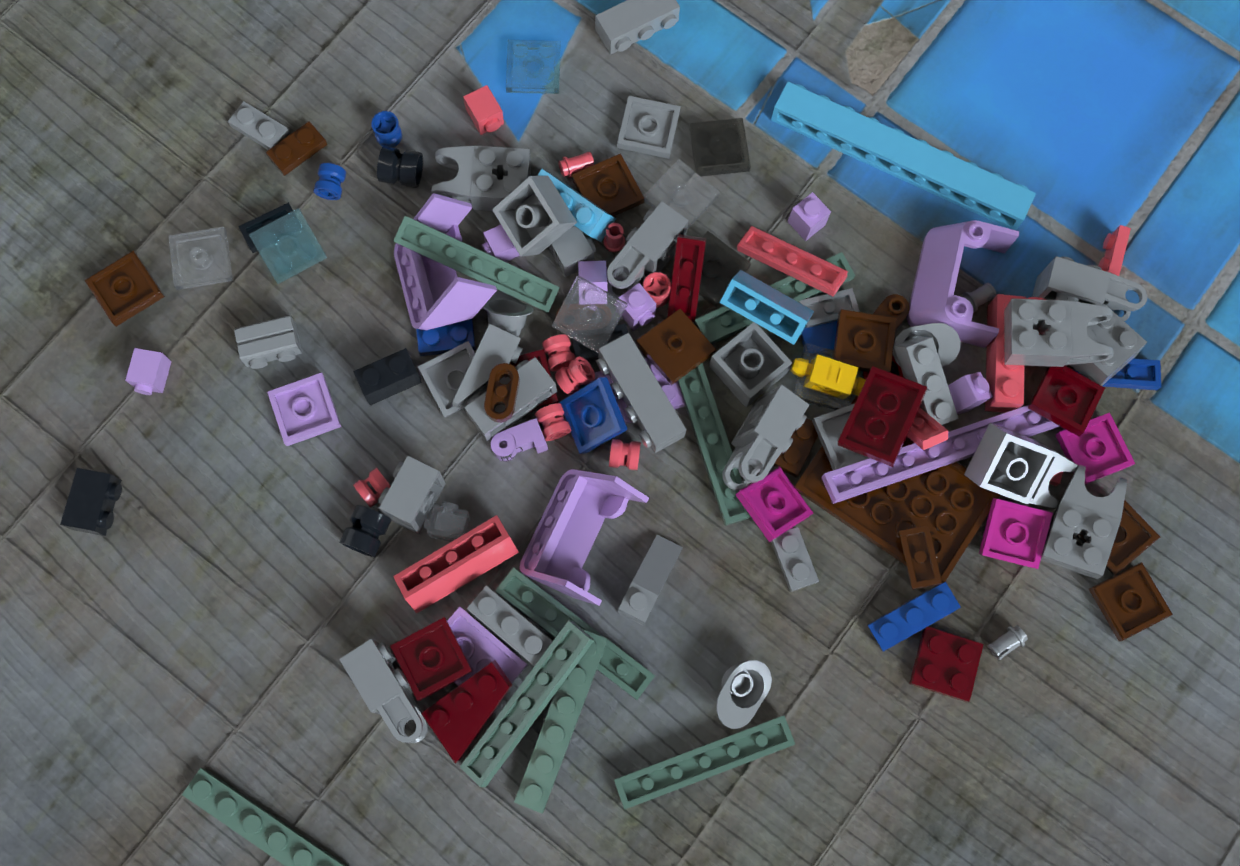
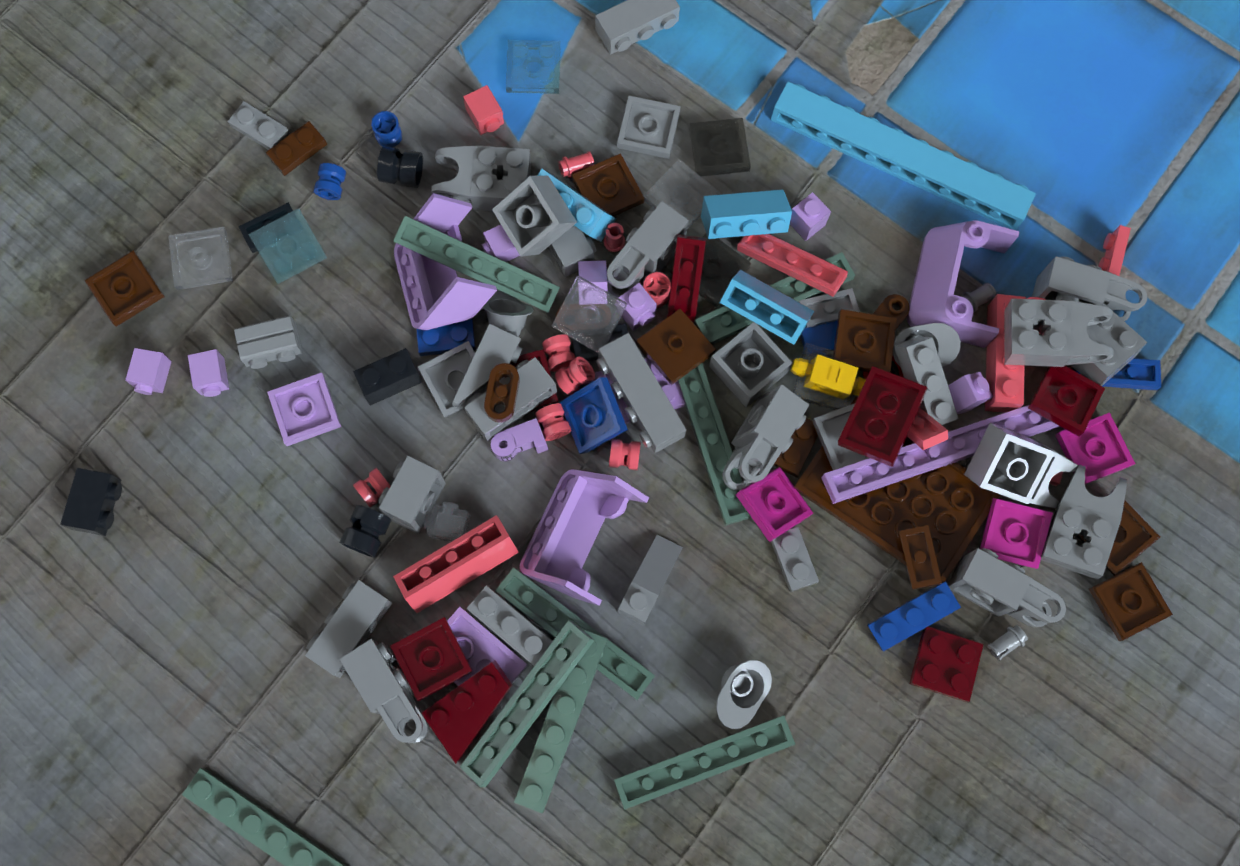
none -> lavender brick [188,349,229,397]
none -> light grey brick [305,580,392,678]
none -> medium azure brick [701,190,792,239]
none -> light grey brick [948,548,1066,628]

